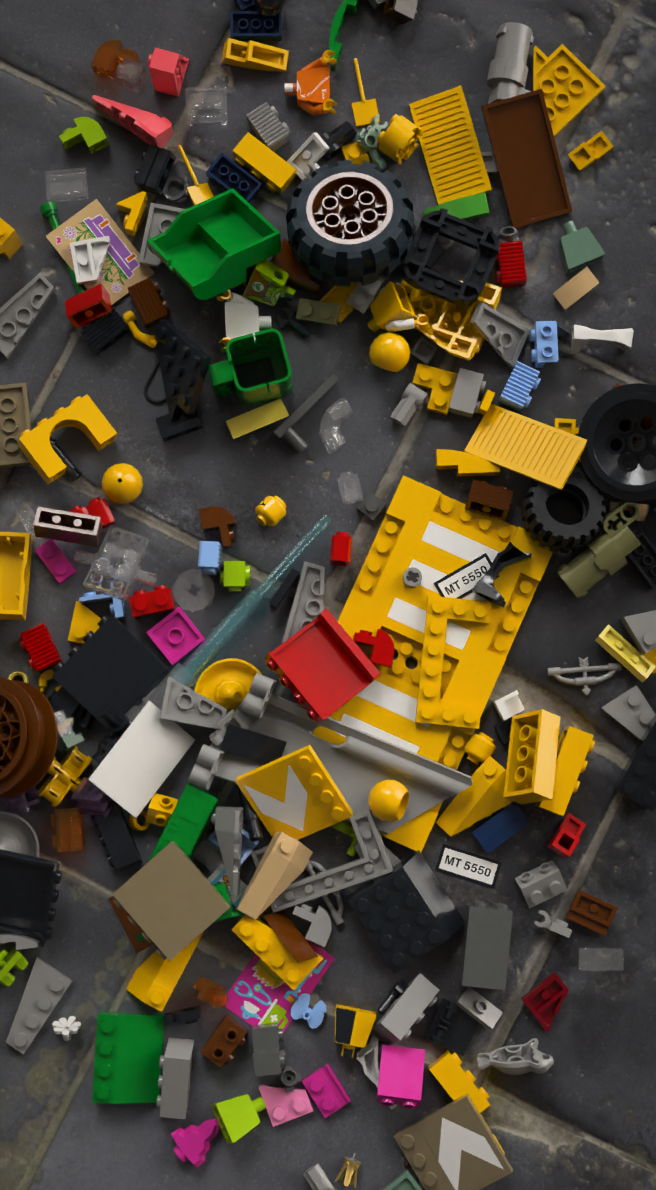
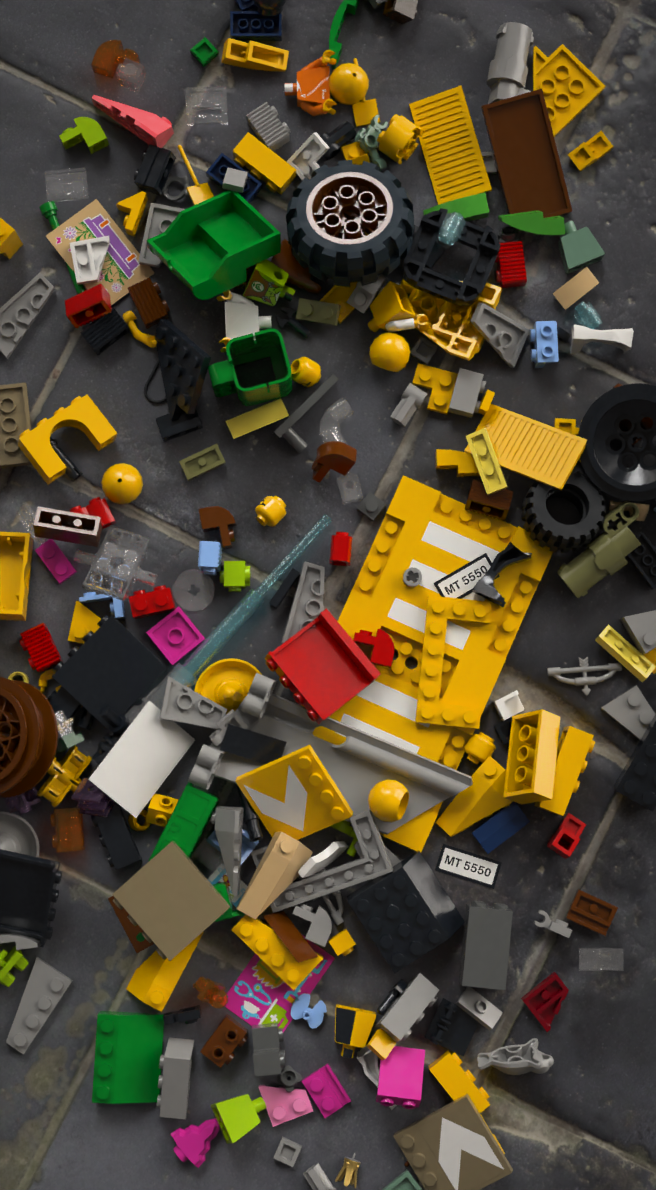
white plant [52,1016,81,1041] -> none
coral wedge [147,48,190,97] -> none
light blue brick [498,361,541,412] -> none
light grey bracket [515,860,567,909] -> none
none -> olive plate [179,444,226,481]
none -> green tile [190,37,219,67]
none -> light grey tile [222,168,248,193]
none -> light grey tile [273,1136,302,1167]
none -> yellow head [291,357,321,387]
none -> white tile [298,841,349,878]
none -> reddish brown brick [312,441,357,483]
none -> yellow plate [328,928,356,956]
none -> yellow helmet [329,63,369,105]
none -> yellow tile [367,1028,396,1060]
none -> clear light blue brick [438,212,466,245]
none -> light yellow plate [466,428,508,495]
none -> bright green slope [498,210,565,235]
none -> clear light blue brick [573,301,603,329]

